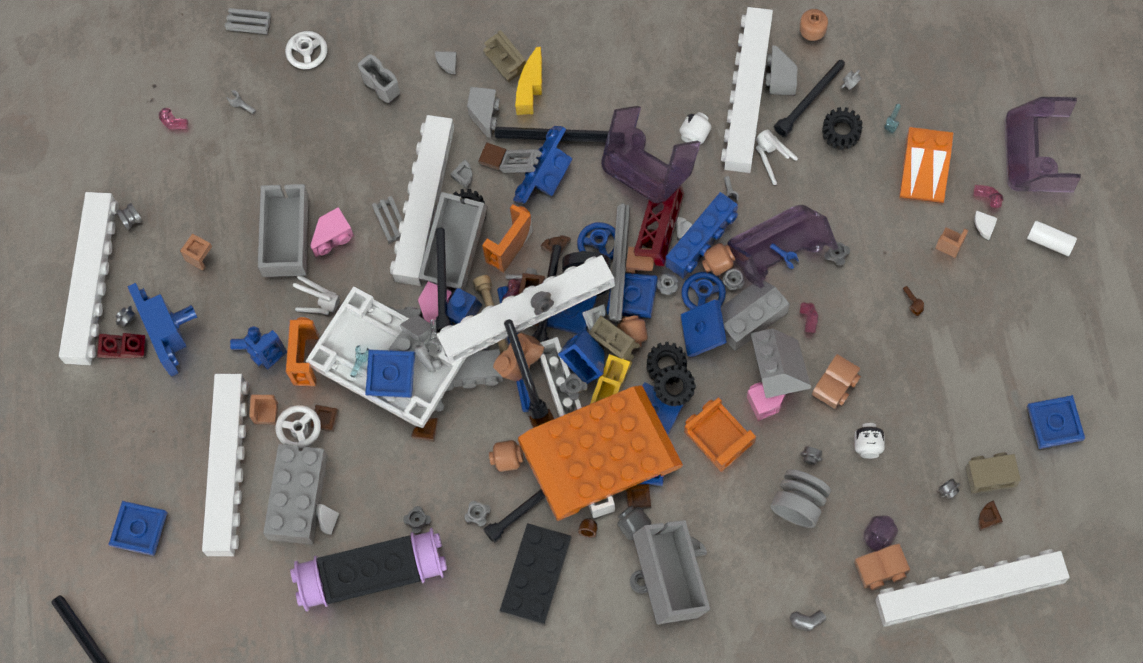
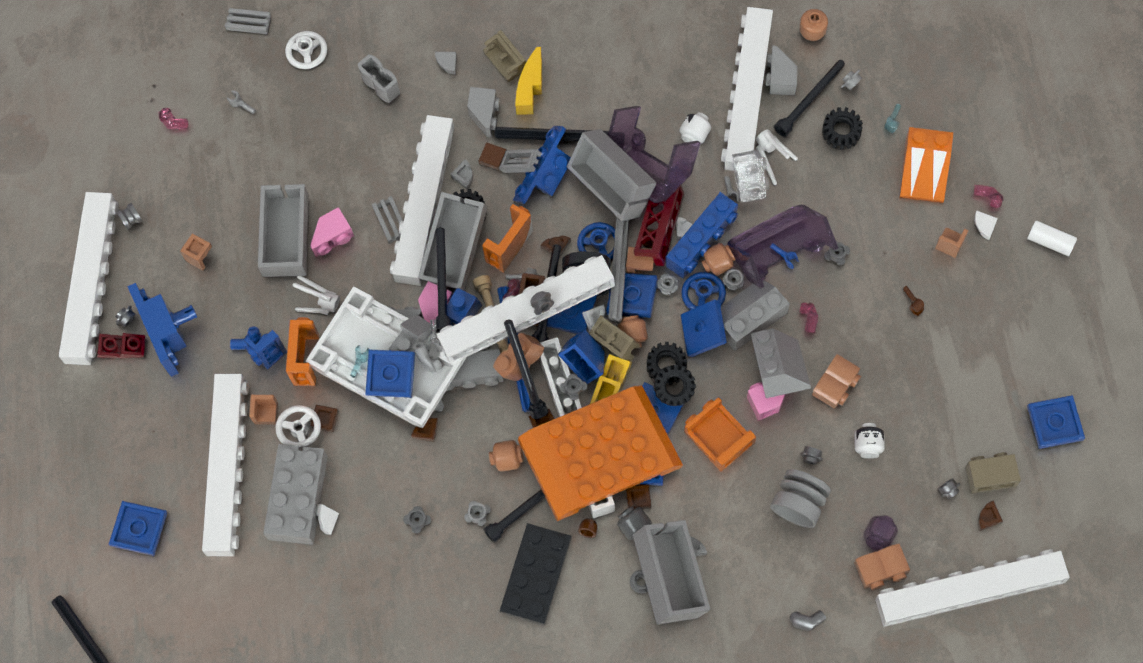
black brick [290,528,447,612] -> none
clear purple windscreen [1005,97,1081,192] -> none
none -> light grey piece [567,129,656,221]
none -> clear brick [732,150,769,203]

